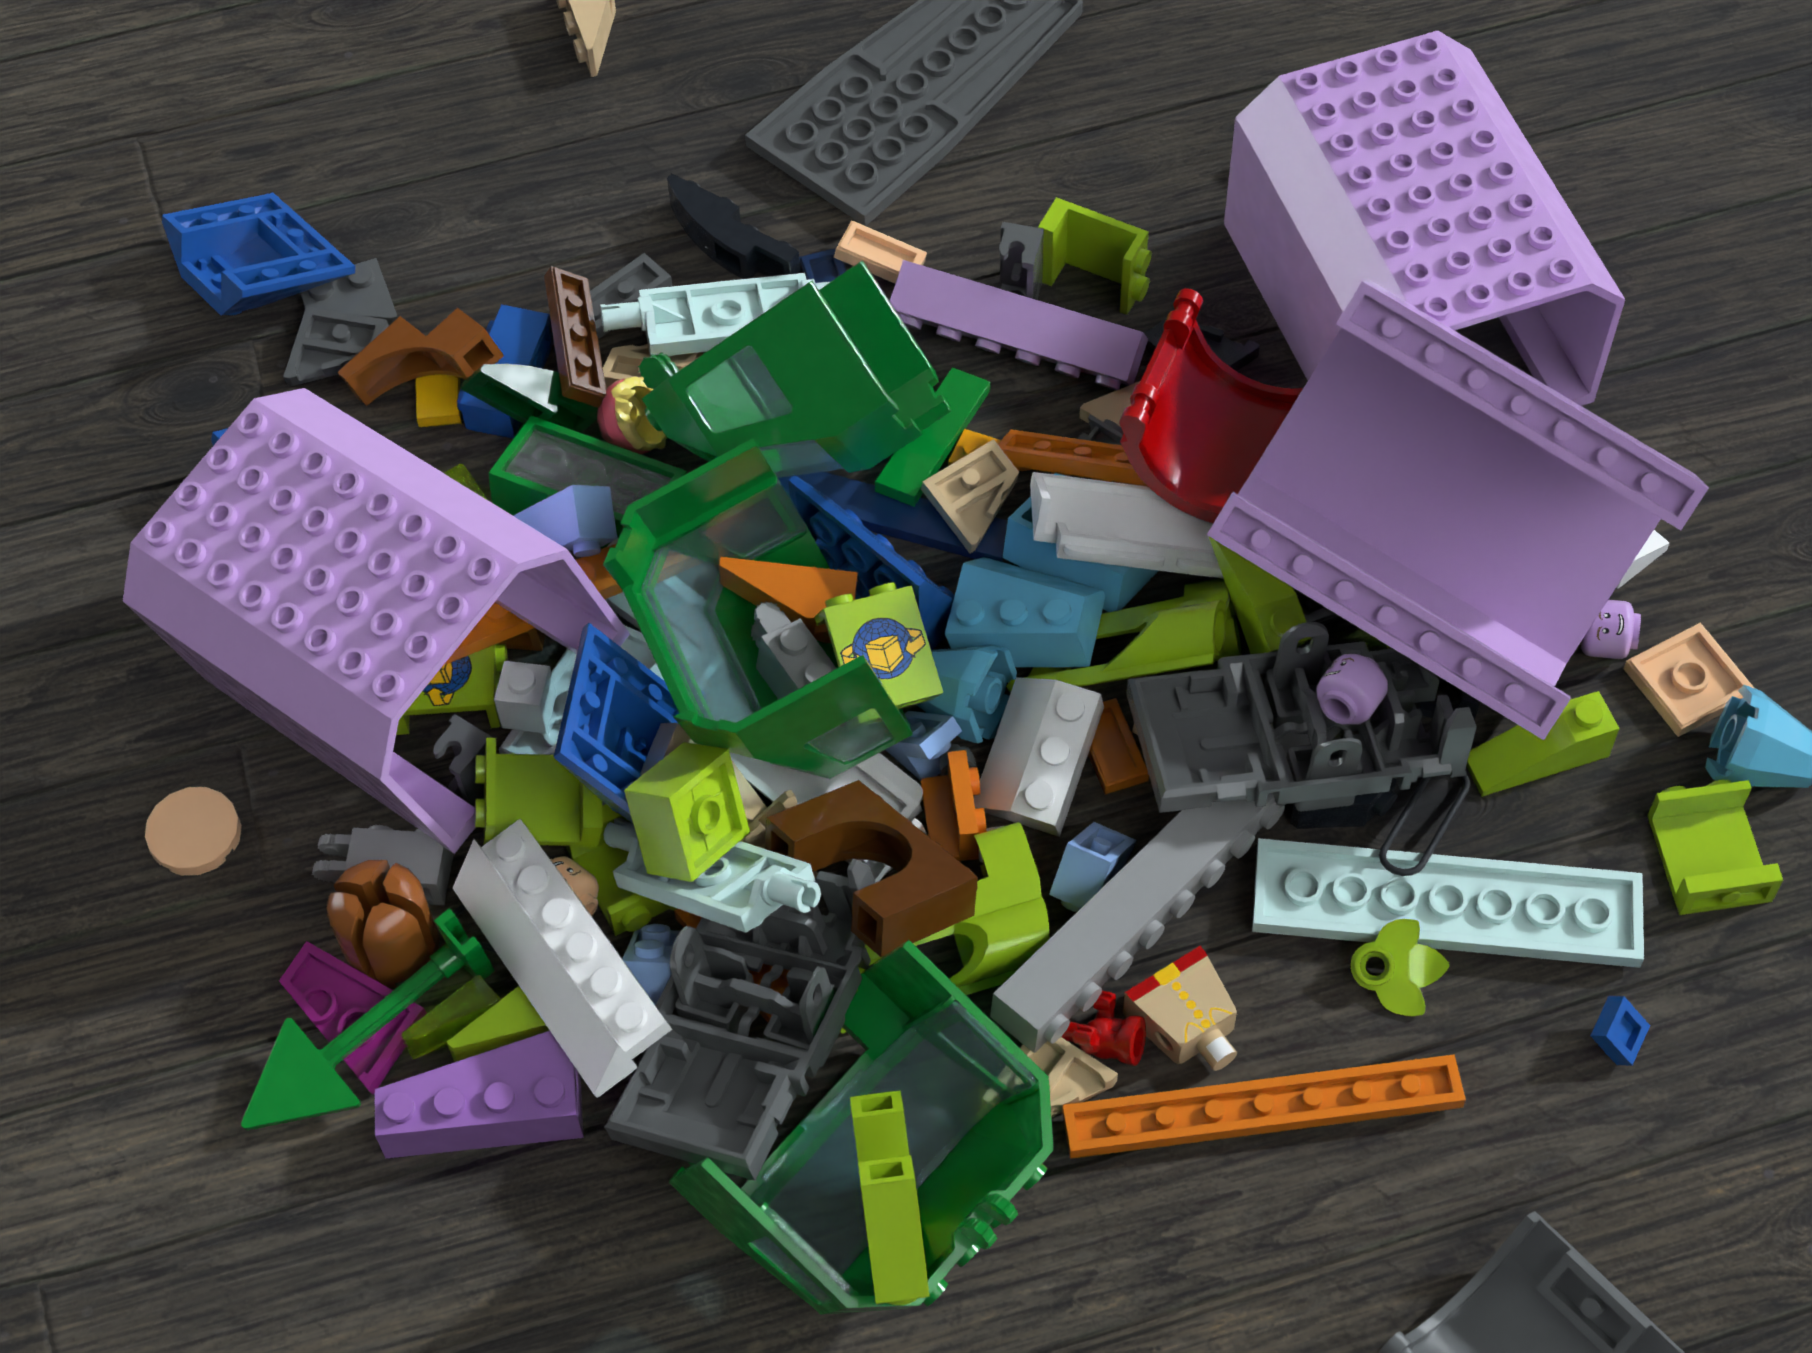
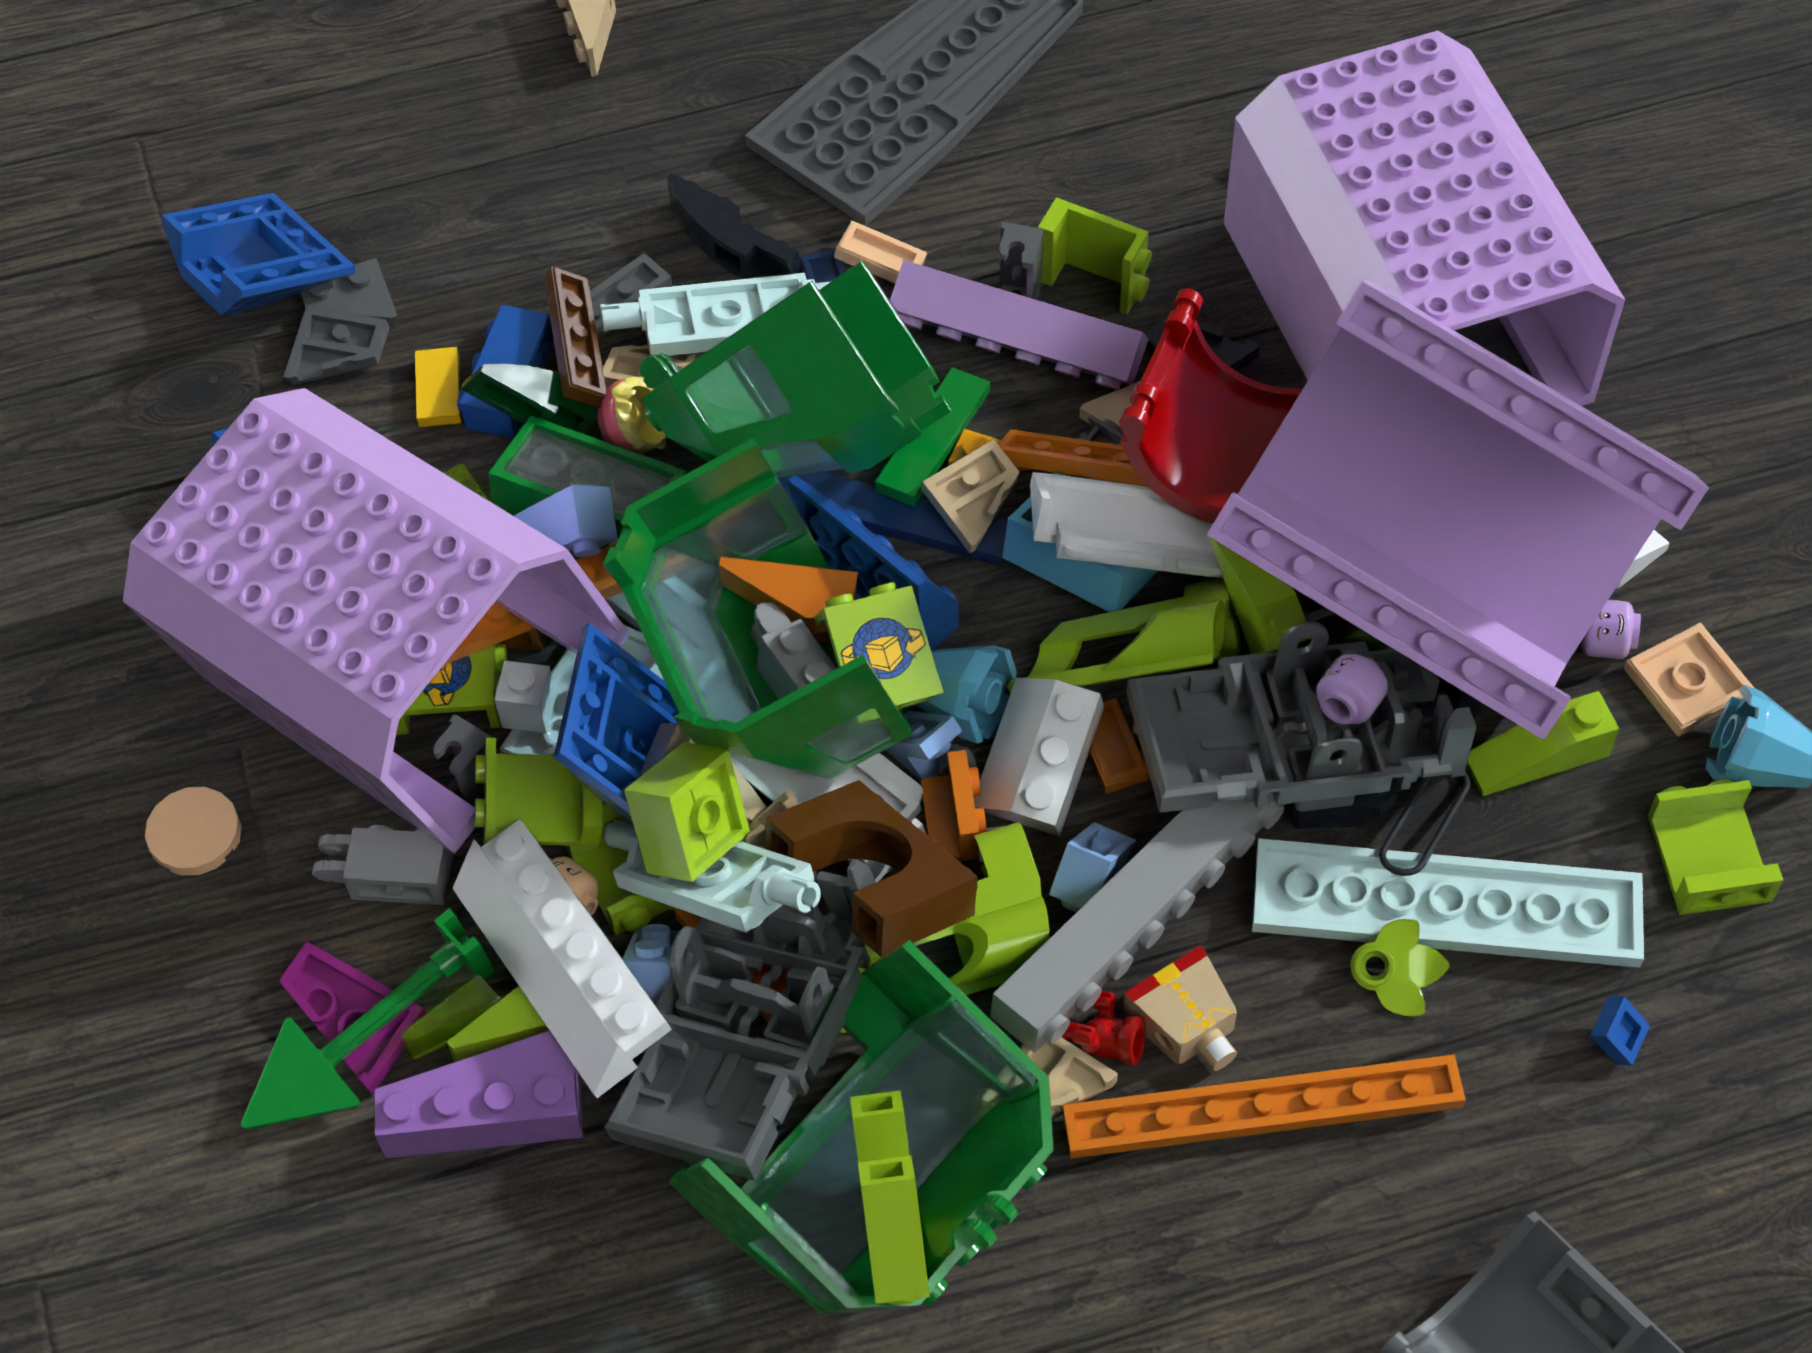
dark orange cylinder [326,860,440,989] -> none
dark orange arch [337,308,504,406] -> none
medium azure wedge [945,557,1105,667] -> none

